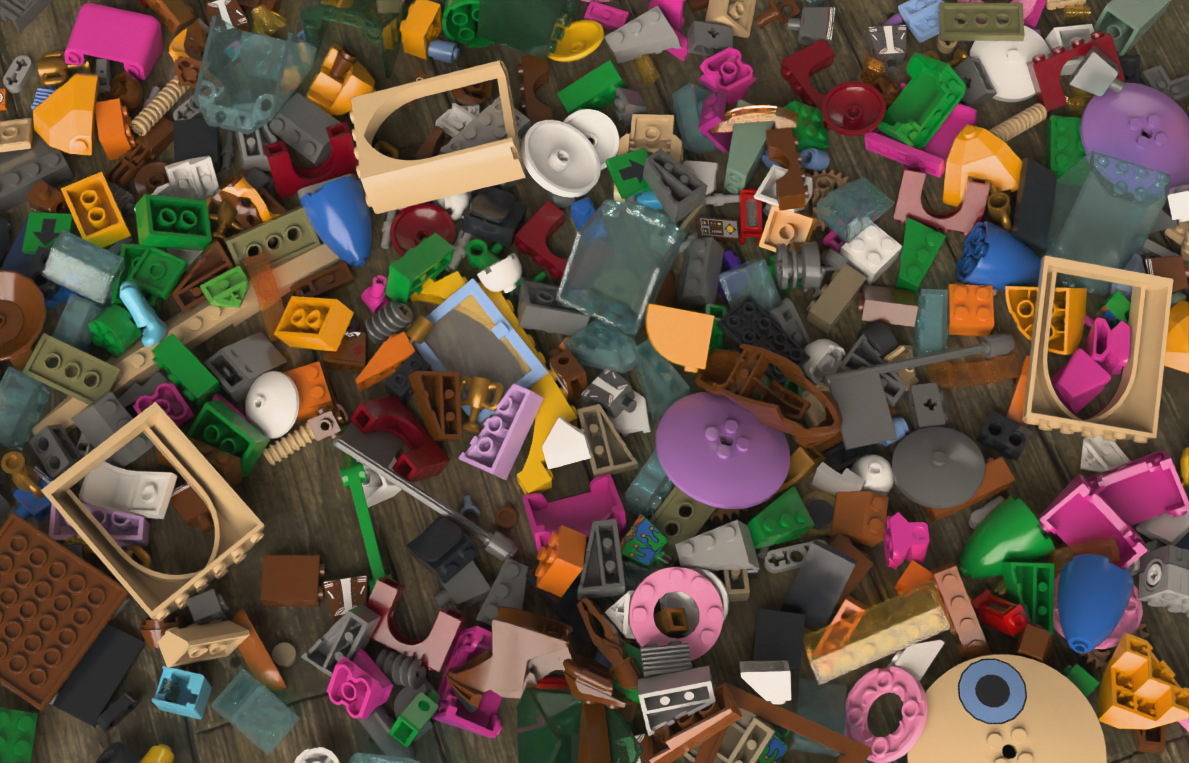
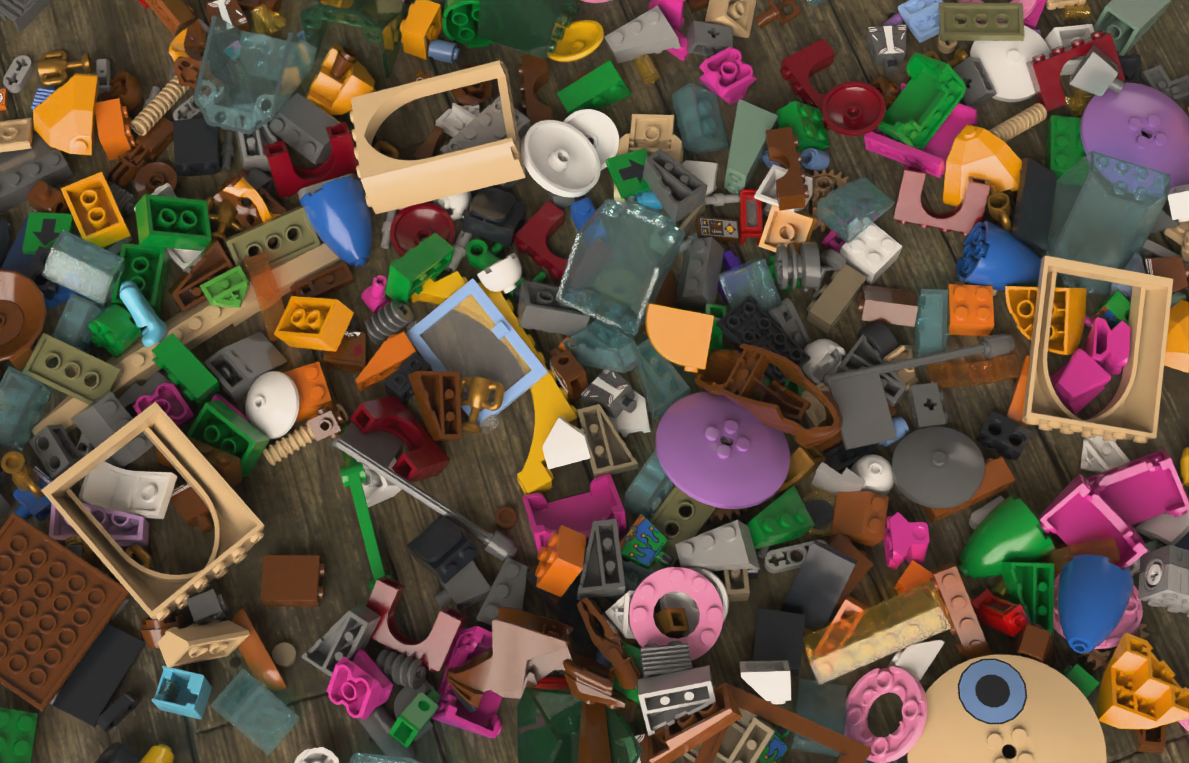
dark pink windscreen [64,3,163,80] -> none
green tile [126,246,189,300] -> none
white slope [165,156,219,200] -> none
torso [323,575,370,622] -> none
pearl gold piece [406,315,435,345] -> none
lavender wedge [458,384,544,480] -> none
sand blue piece [460,495,480,517] -> none
dark pink plate [584,1,629,31] -> none
dark grey slope [613,88,647,128] -> none
magenta bracket [698,90,733,153] -> none
clear orange slope [711,105,798,133] -> none
dark grey torso [787,7,836,46] -> none
clear orange slope [860,55,886,84] -> none
green wedge [895,217,946,293] -> none

